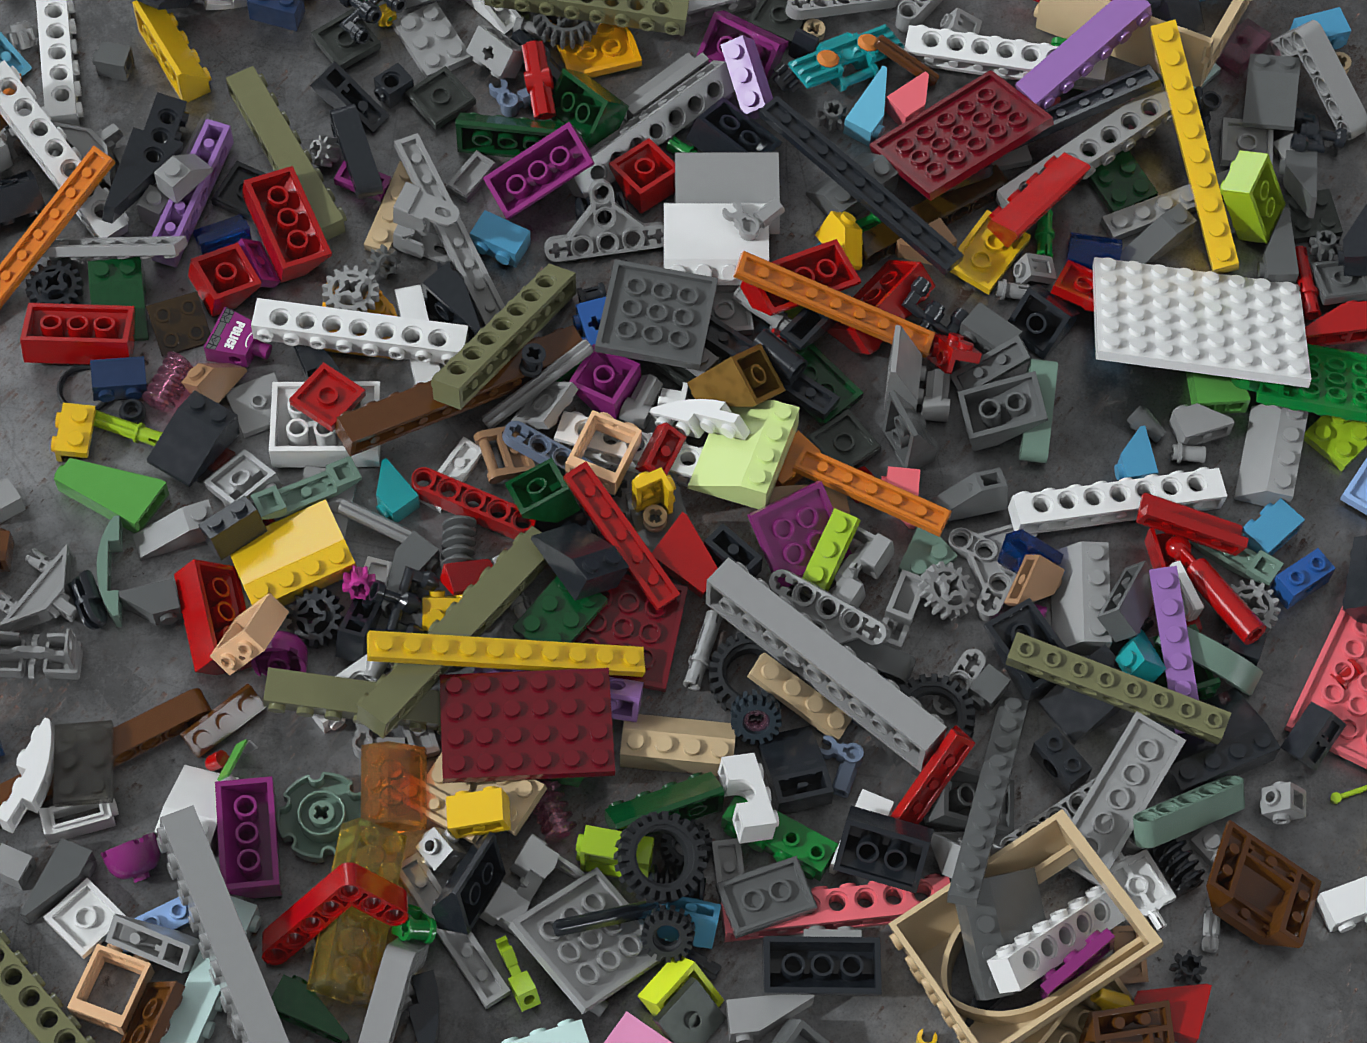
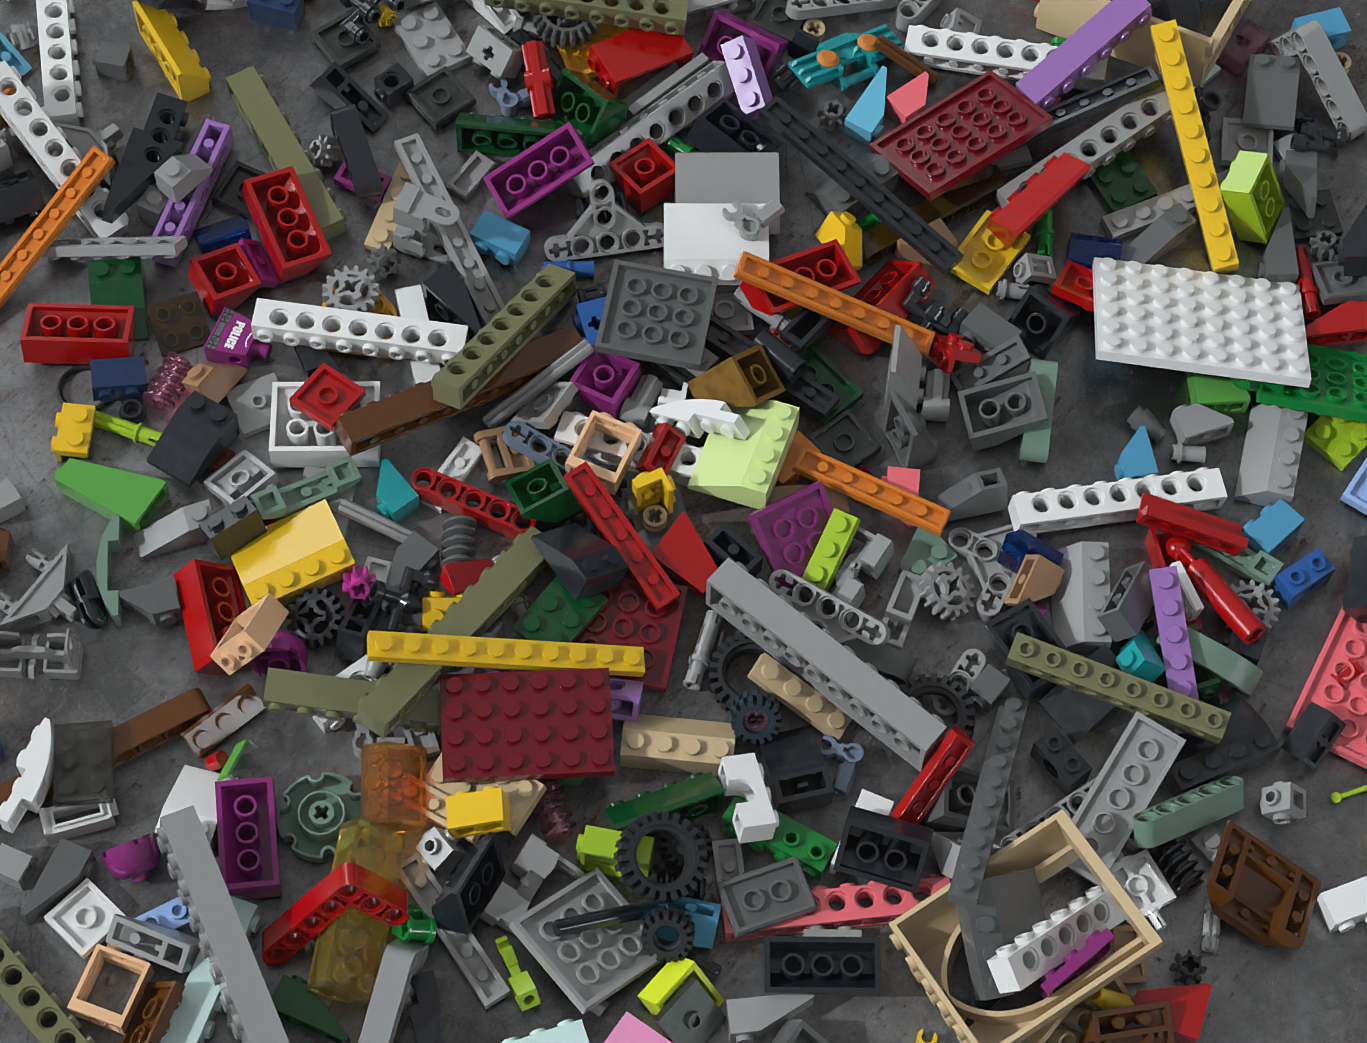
black gear [25,260,84,304] -> none
black bush [519,343,546,378] -> none
none -> blue axle [543,259,594,277]
none -> red panel [587,28,693,96]

